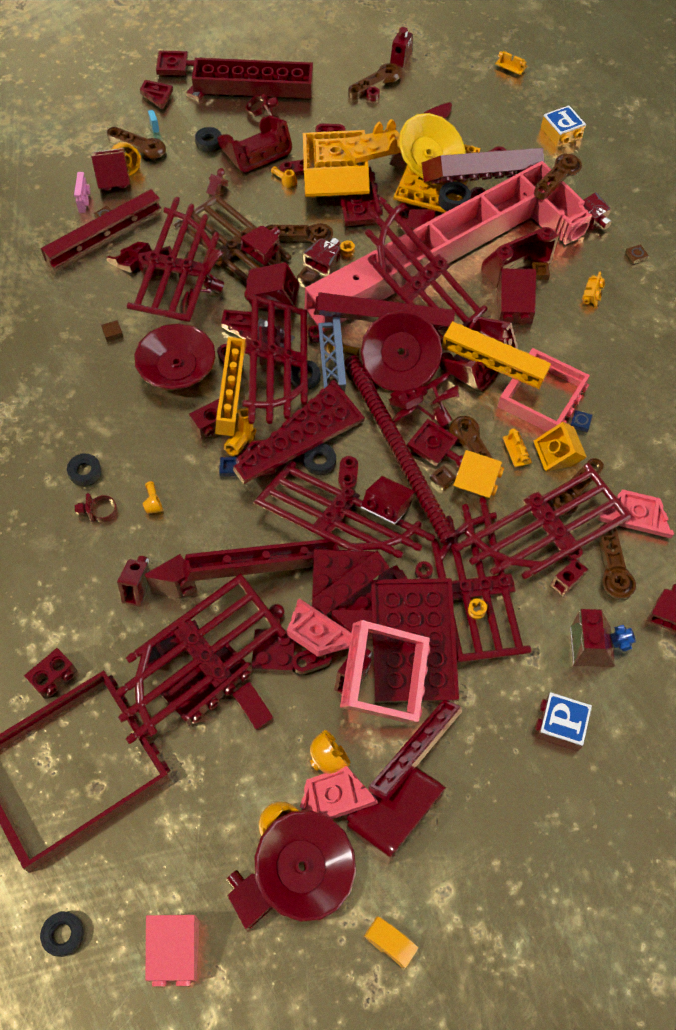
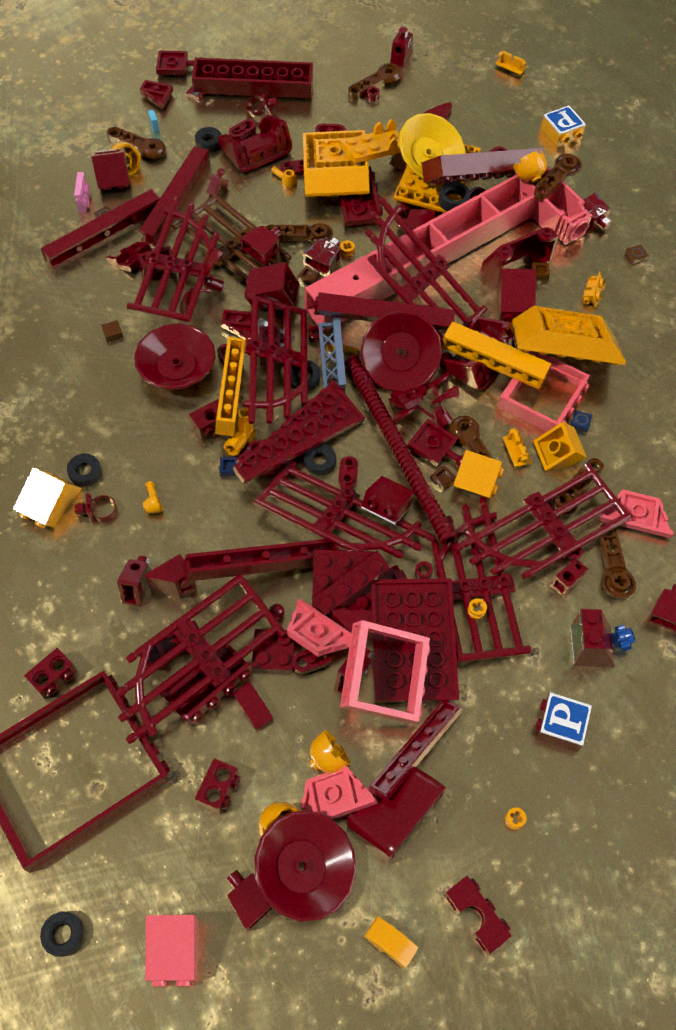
none -> slope [13,468,82,528]
none -> dark red tile [139,146,210,248]
none -> dark red brick [194,758,241,814]
none -> dark red plate [229,119,256,141]
none -> dark red arch [443,876,512,956]
none -> light orange bush [505,807,527,830]
none -> light orange slope [512,306,626,366]
none -> light orange cylinder [513,151,547,183]

